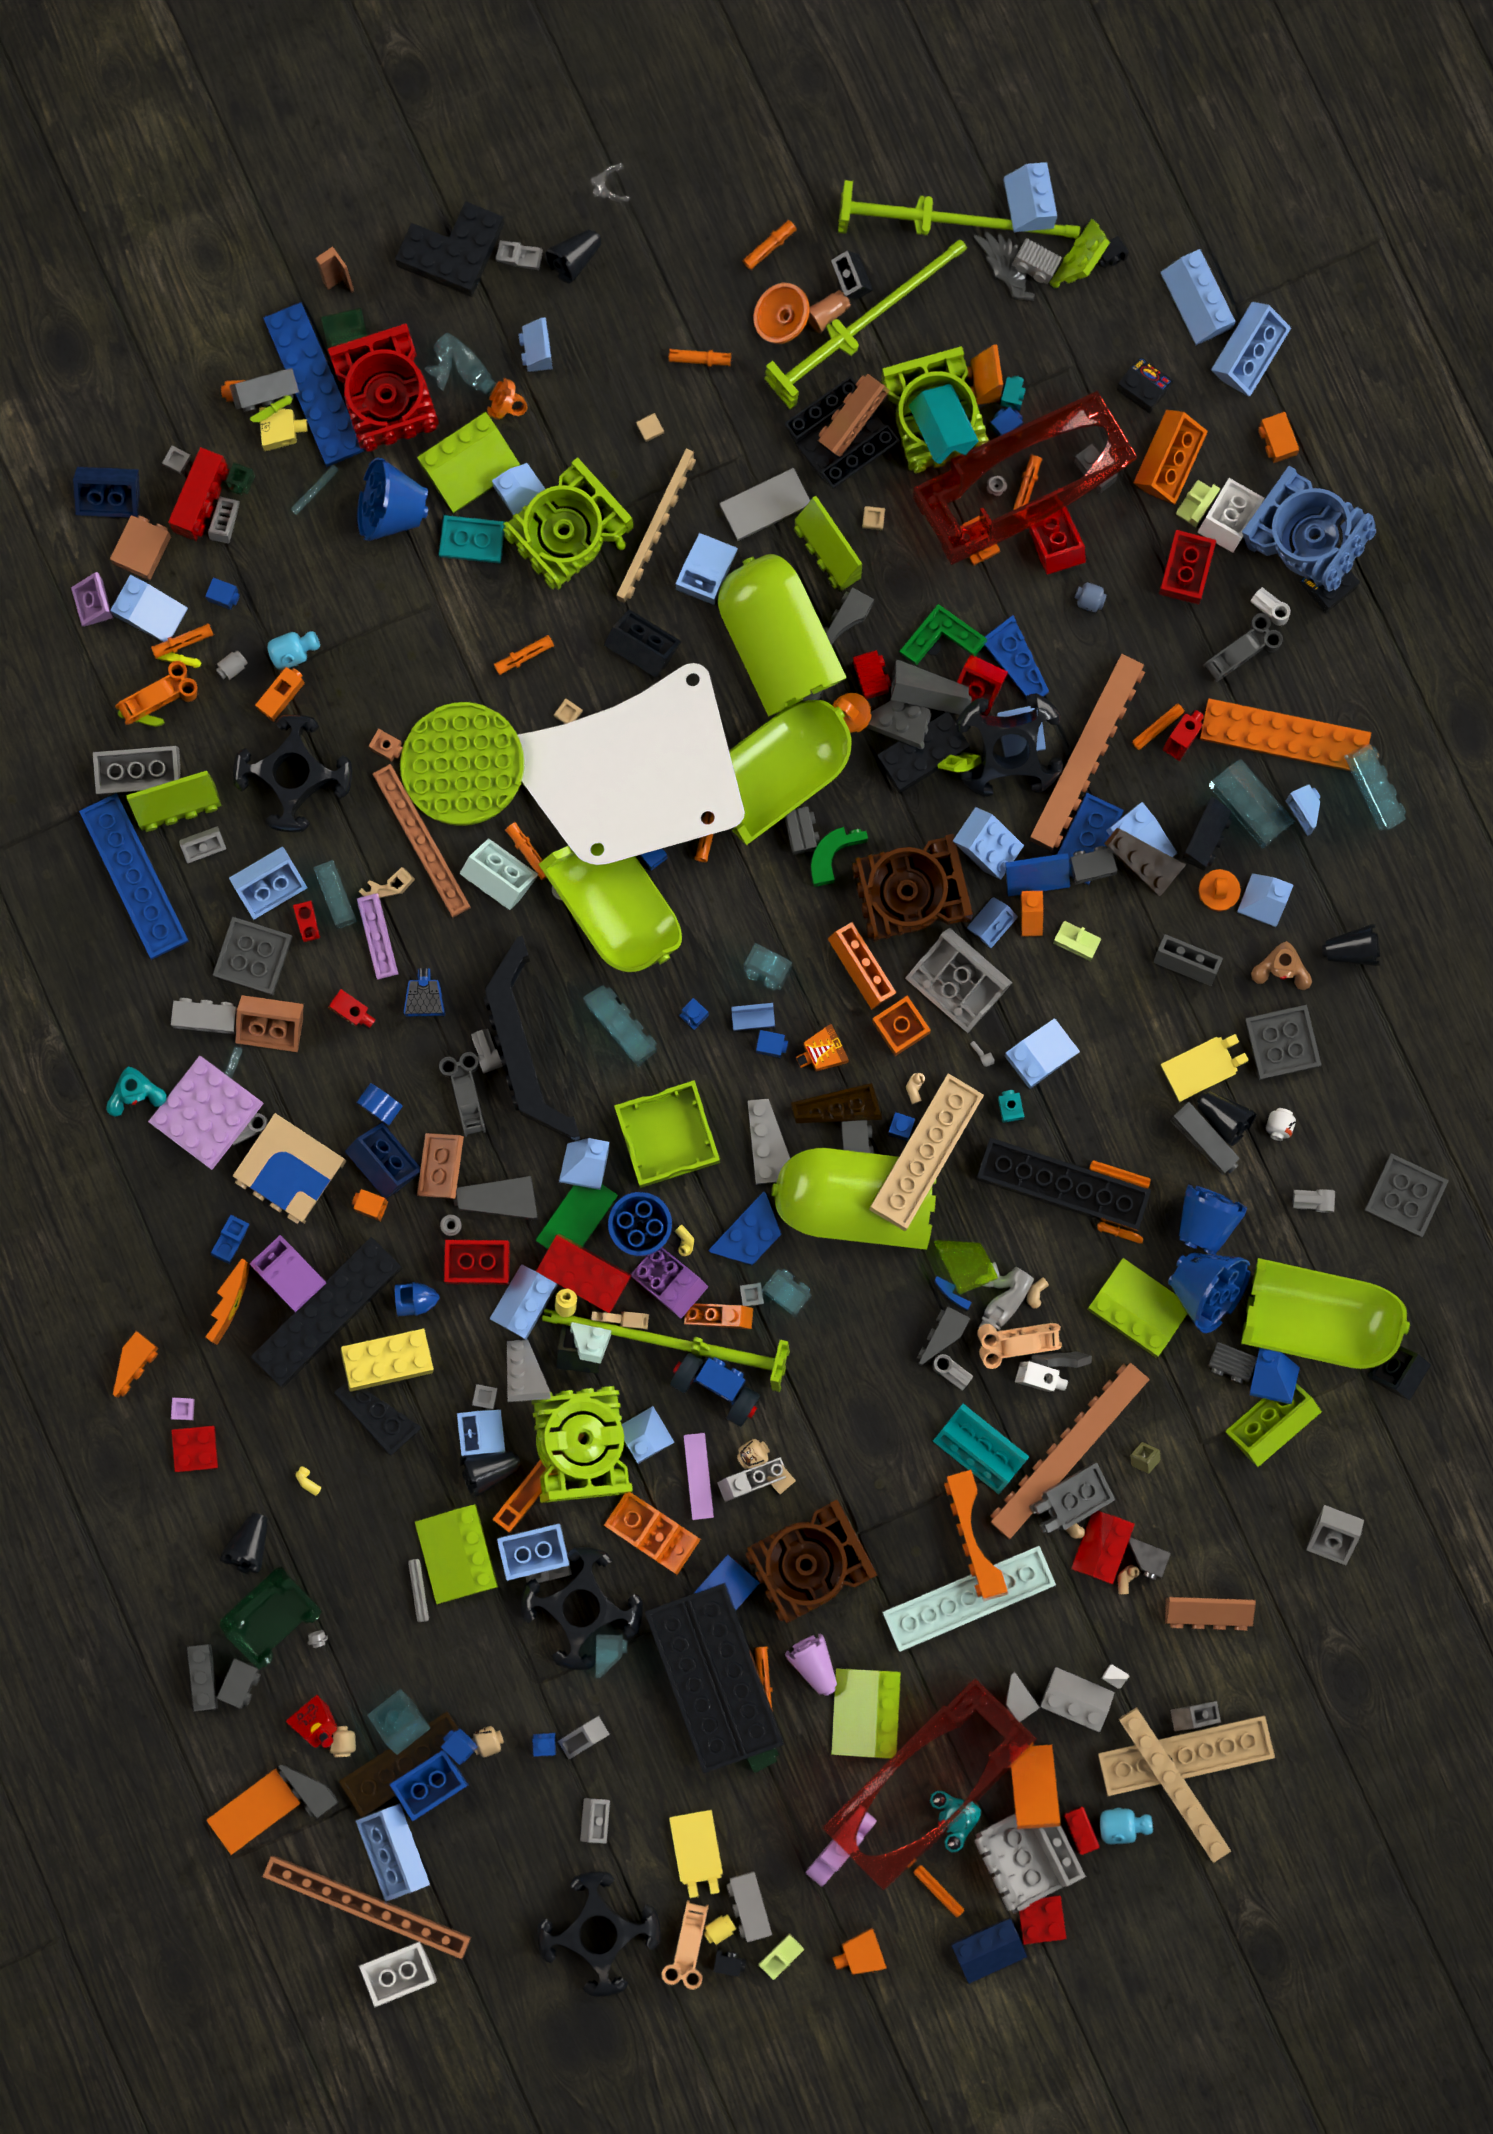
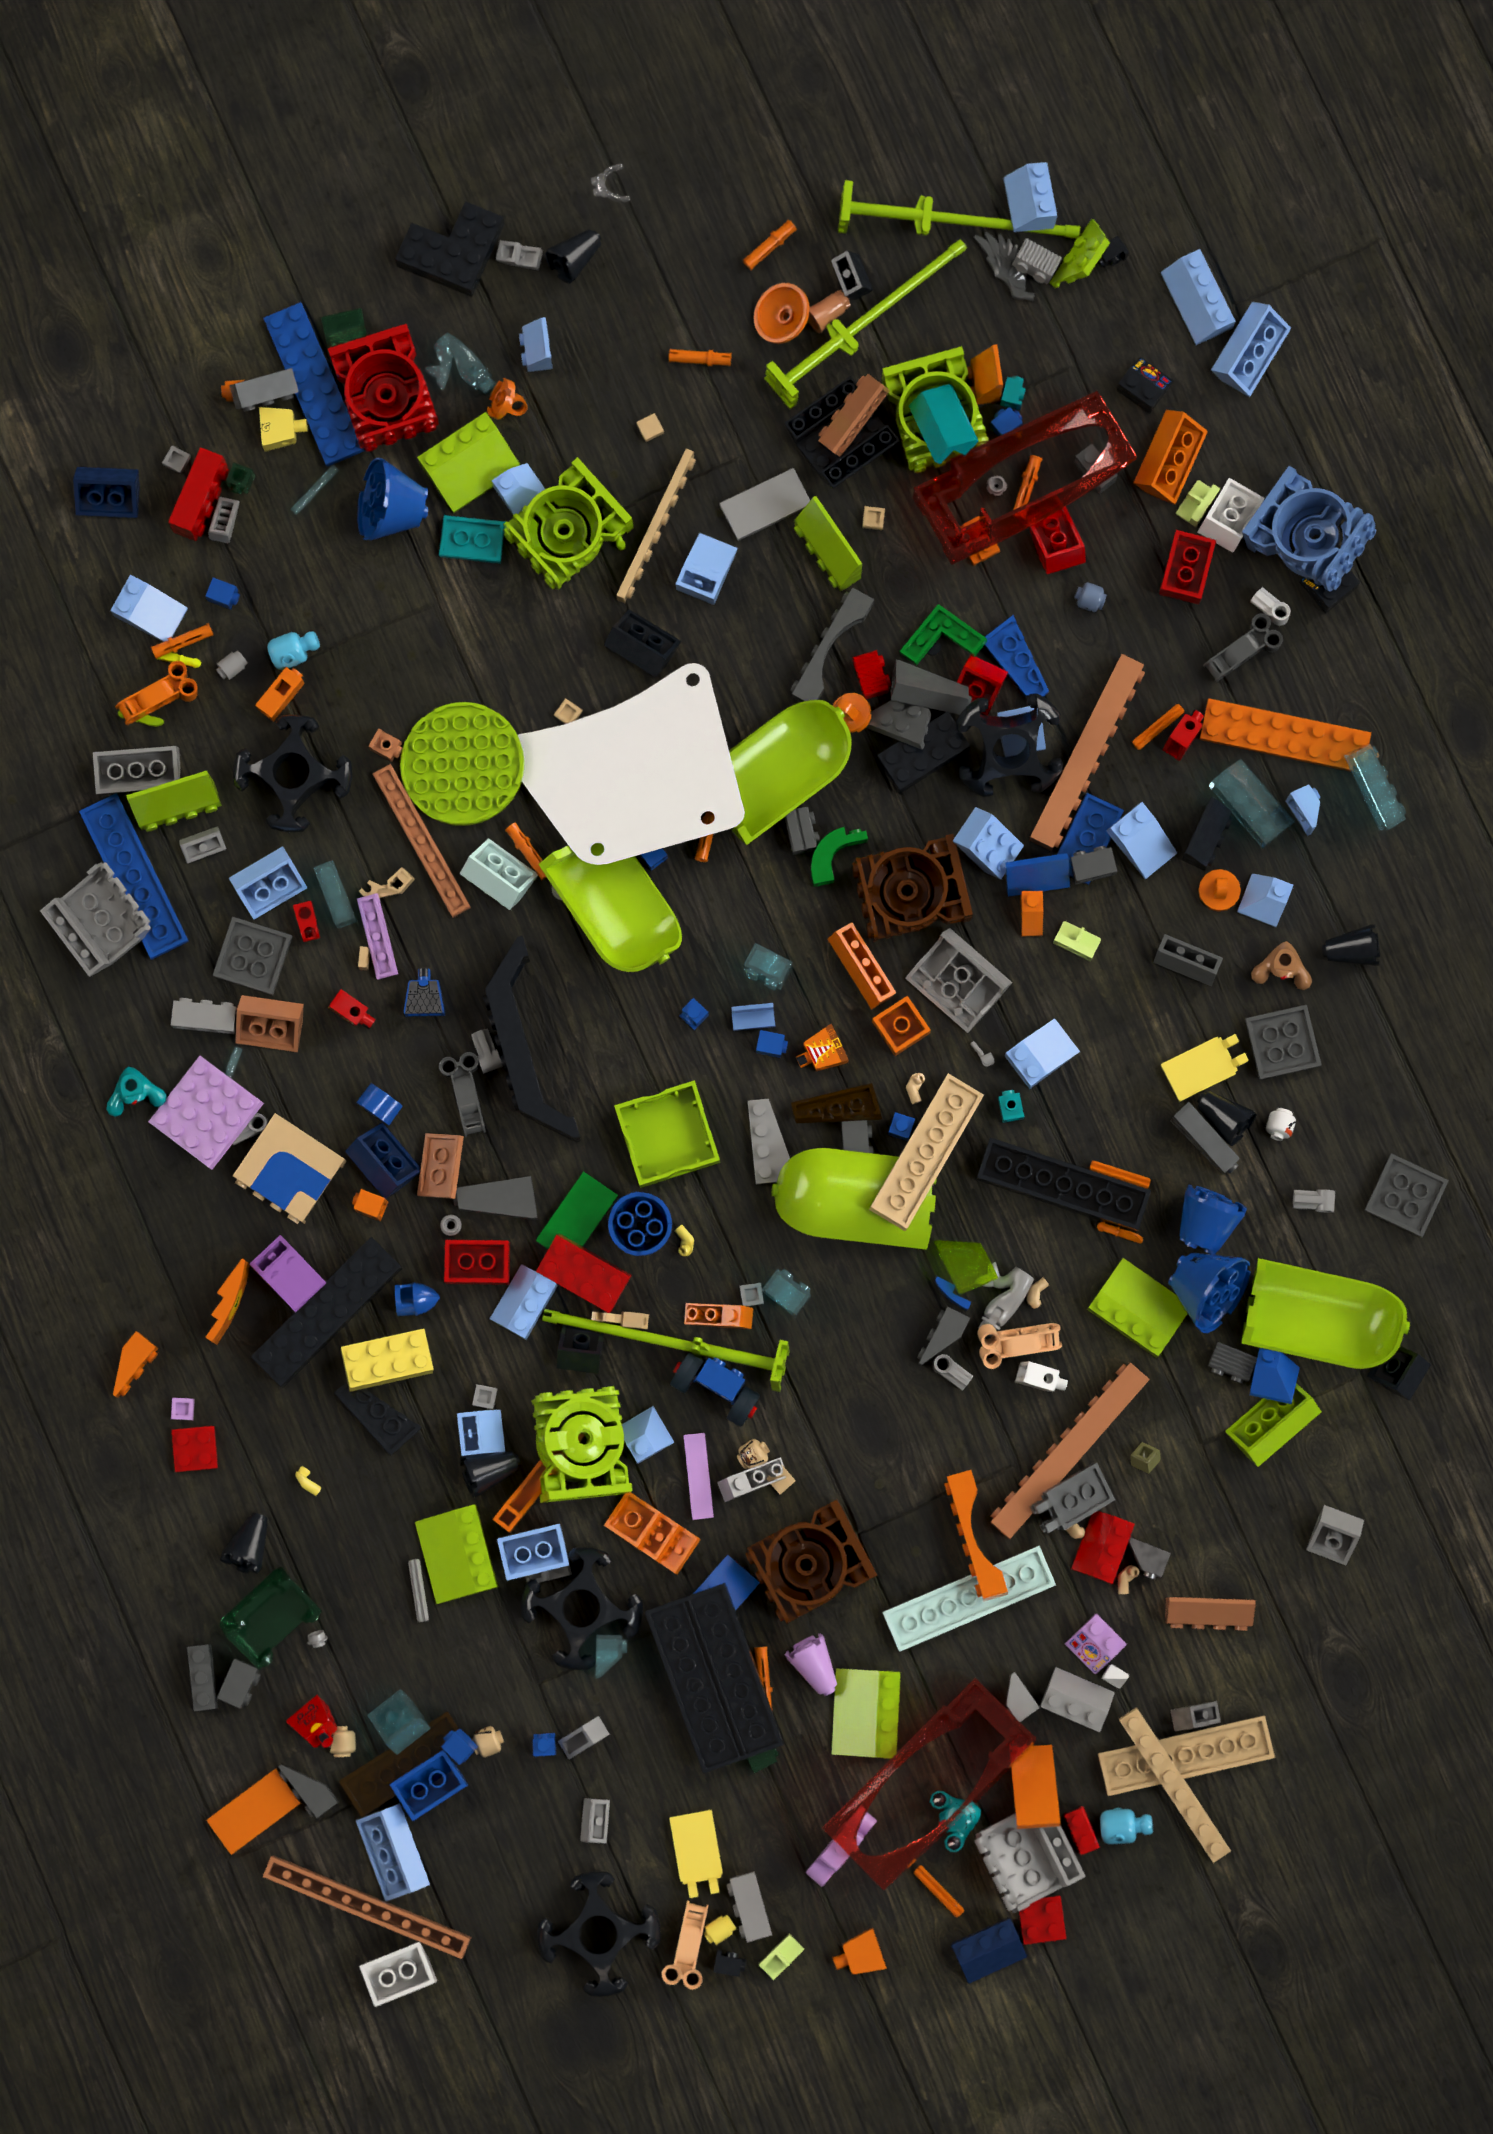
lavender slope [71,572,113,626] -> none
nougat brick [110,515,171,581] -> none
blue slope [211,1215,249,1264] -> none
lime piece [250,395,292,422] -> none
nougat panel [316,247,354,292] -> none
orange pin [494,635,554,675] -> none
light grey wing [507,1340,551,1402] -> none
light yellow brick [555,1289,577,1317] -> none
light blue slope [559,1138,609,1190] -> none
light aqua wing [570,1322,611,1364] -> none
clear light blue slope [583,985,657,1067] -> none
medium lavender slope [631,1248,708,1318] -> none
blue wing [708,1192,781,1265] -> none
lime panel [718,554,847,716] -> none
teal slope [933,1404,1029,1494] -> none
lime slope [937,752,982,772] -> none
medium blue panel [967,897,1018,948] -> none
dark grey tile [1032,1351,1092,1368] -> none
dark brown wing [1104,828,1185,897] -> none
orange brick [1258,412,1299,463] -> none
none -> light grey slope [40,862,151,977]
none -> tan tile [358,946,370,971]
none -> lavender slope [1065,1614,1127,1674]

